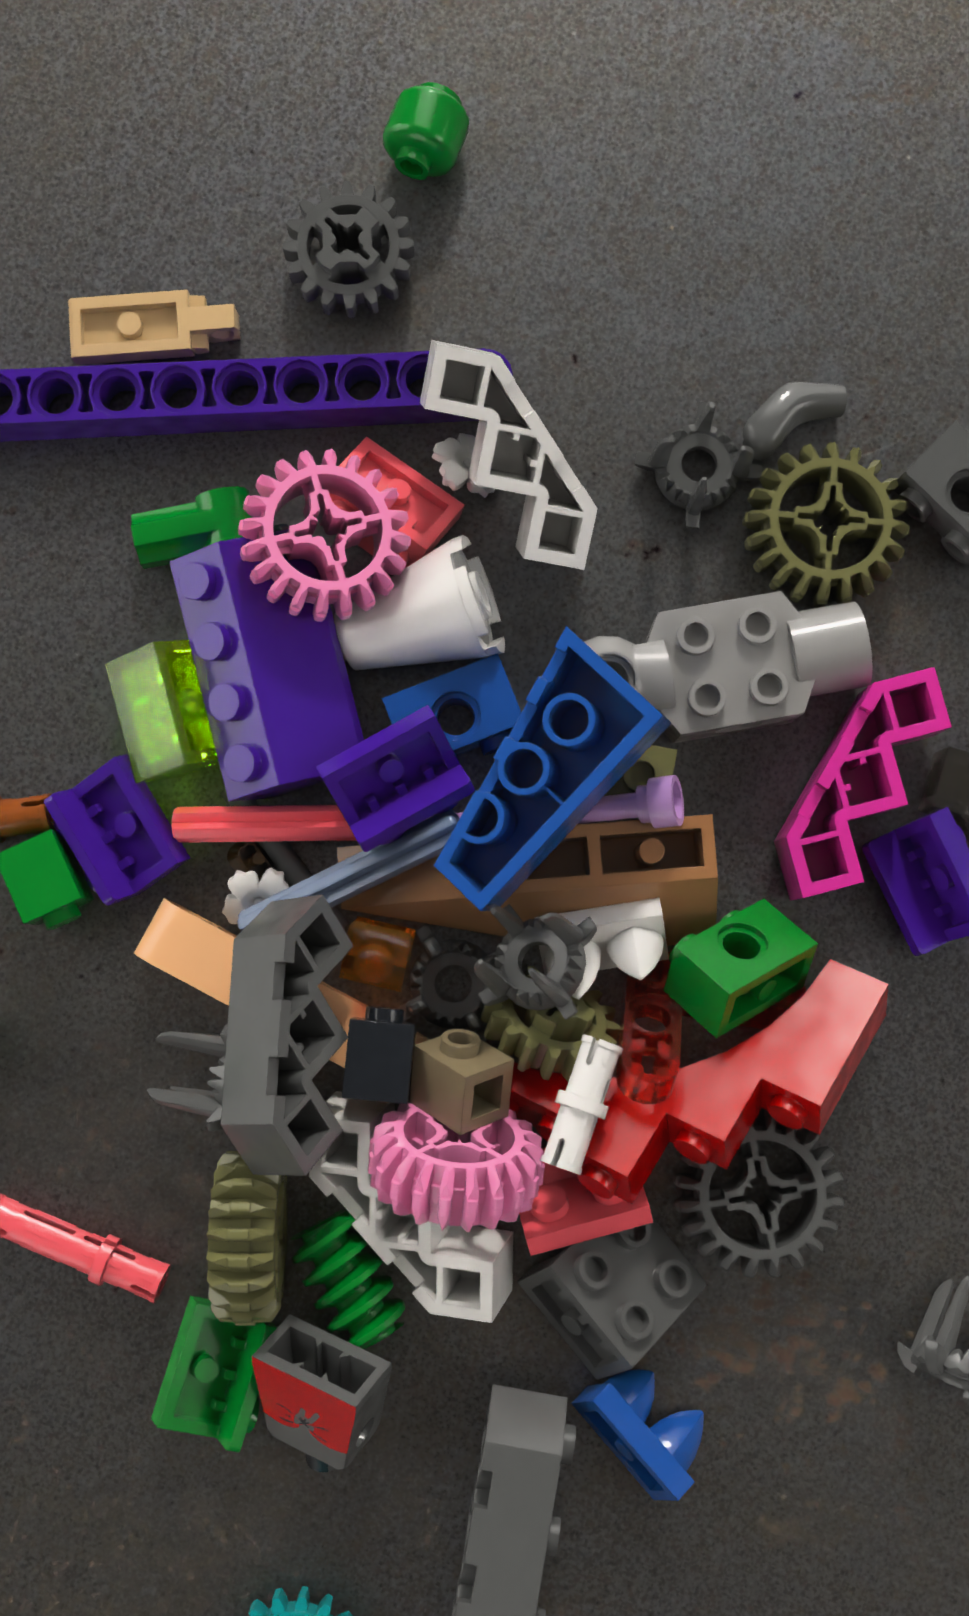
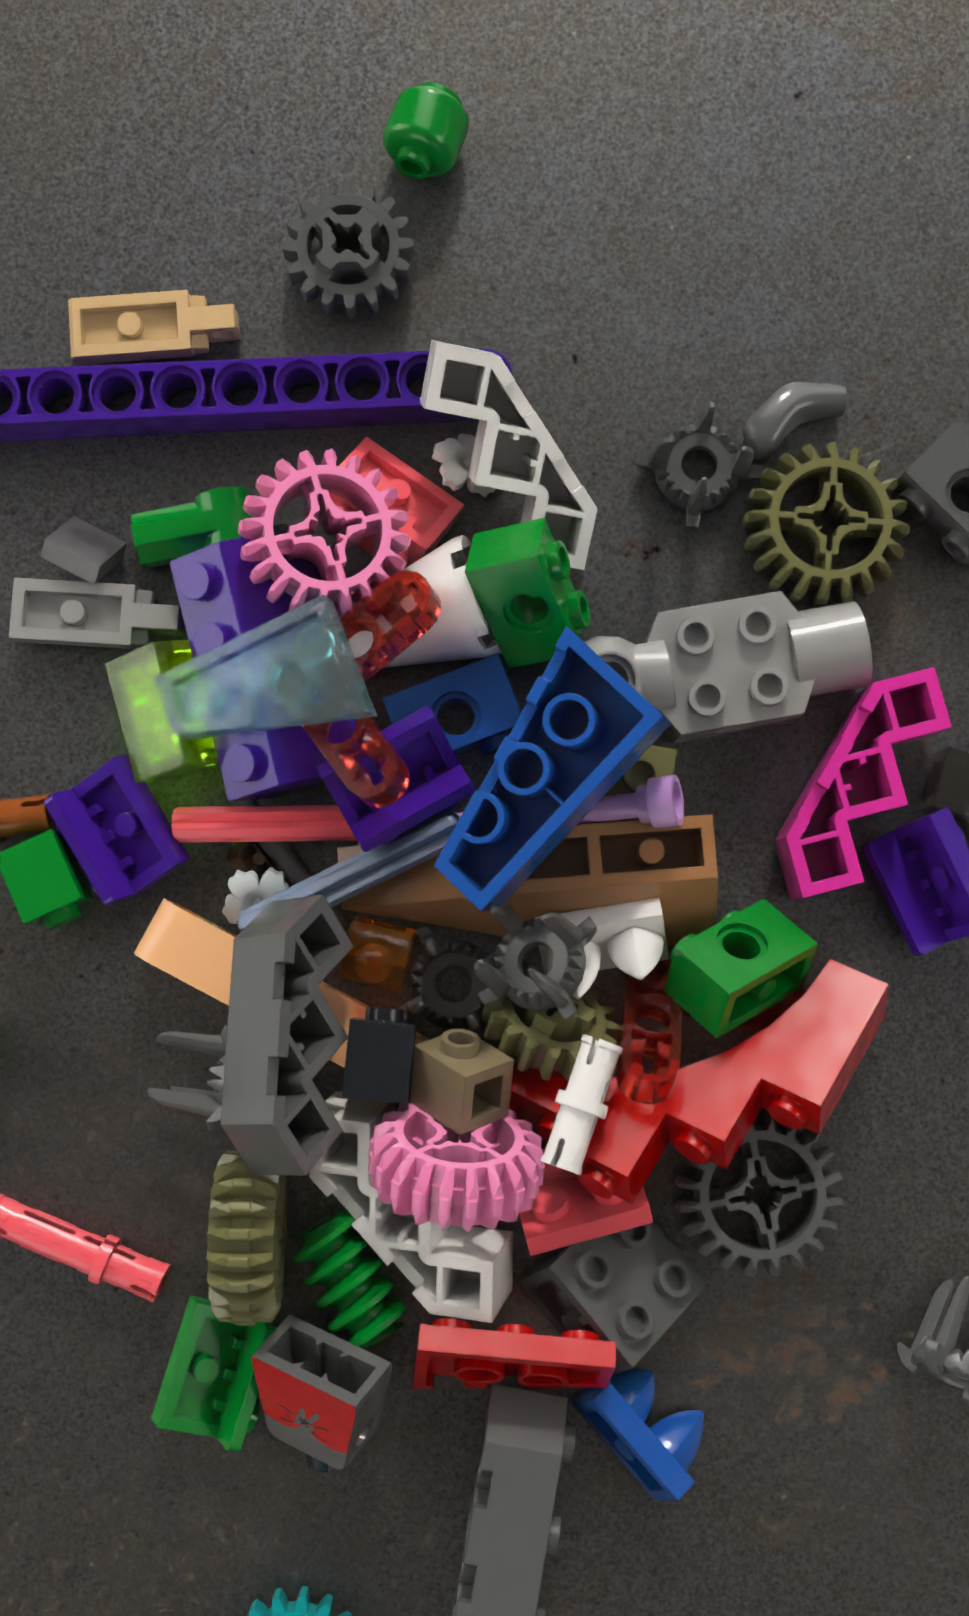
none -> light grey hinge [8,577,185,649]
none -> flat silver tile [41,516,127,584]
none -> clear light blue wing [154,594,377,740]
none -> clear red beam [277,570,441,808]
none -> red wing [412,1318,616,1389]
none -> green brick [465,518,590,668]

